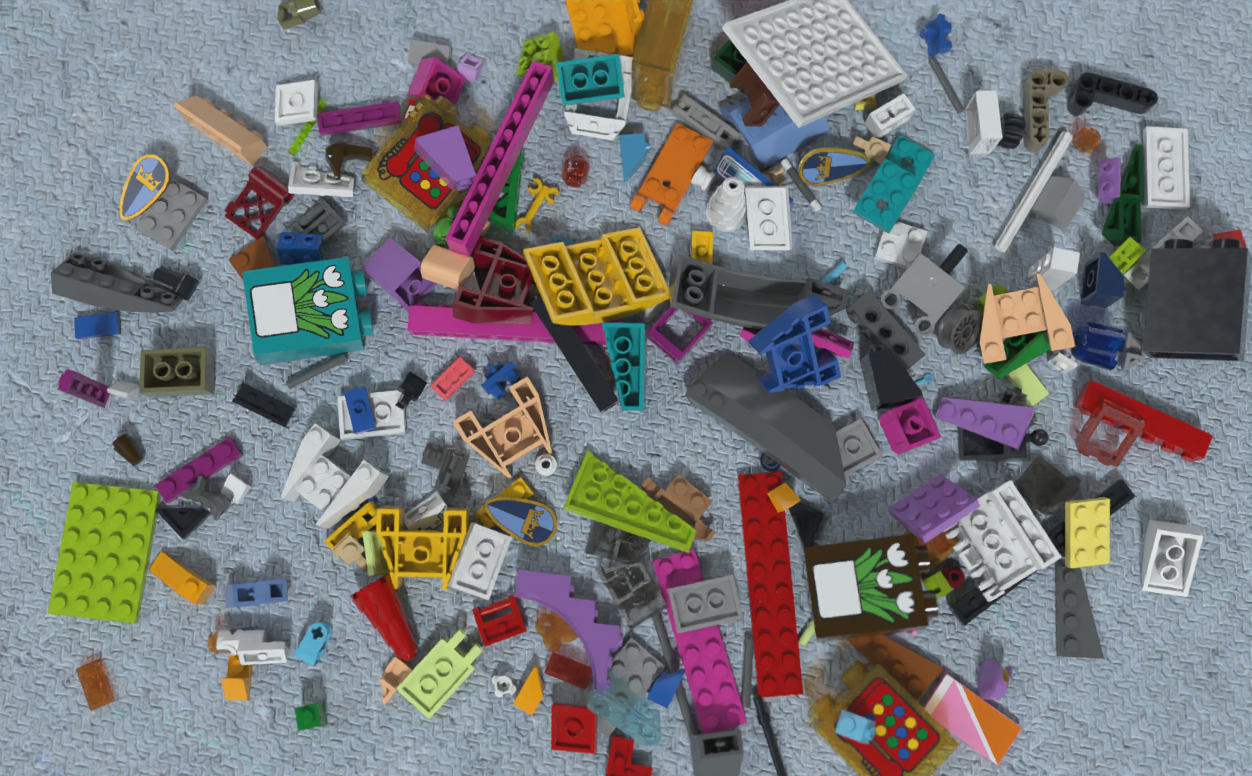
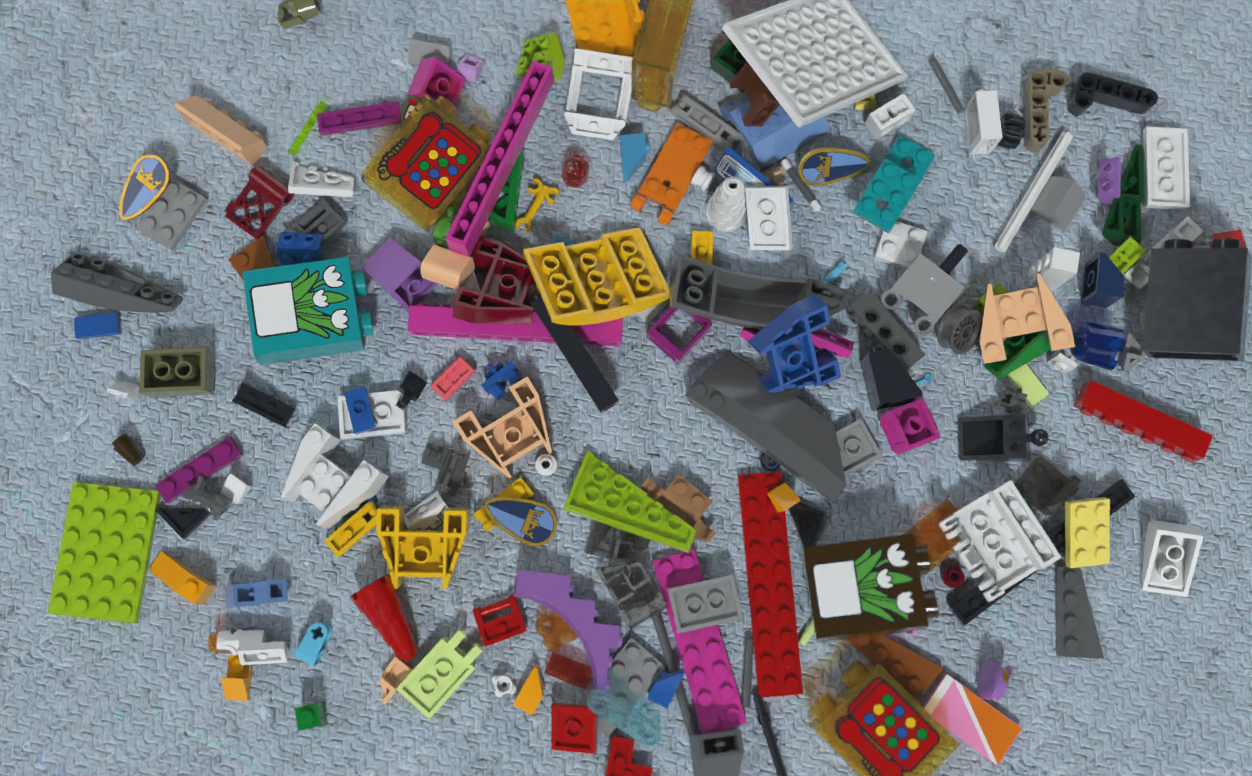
magenta plate [57,368,110,408] -> none
clear orange plate [76,659,115,711] -> none
black piece [152,266,200,301] -> none
white plate [275,80,318,126] -> none
dark grey bar [286,353,348,389] -> none
dark brown animal [325,142,385,180] -> none
tan plate [332,533,368,572] -> none
yellowish green tile [362,531,389,576] -> none
medium lavender slope [414,125,476,191] -> none
white plate [447,522,512,600] -> none
teal brick [556,54,625,106] -> none
teal wedge [602,323,647,411] -> none
medium azure bracket [835,710,875,744] -> none
tan plate [853,136,891,164] -> none
medium lavender plate [888,474,980,543] -> none
blue hips [919,13,952,57] -> none
lime plate [922,571,953,599] -> none
medium lavender wing [934,397,1036,450] -> none
clear orange gear [1074,127,1101,154] -> none
clear red window [1075,398,1145,468] -> none

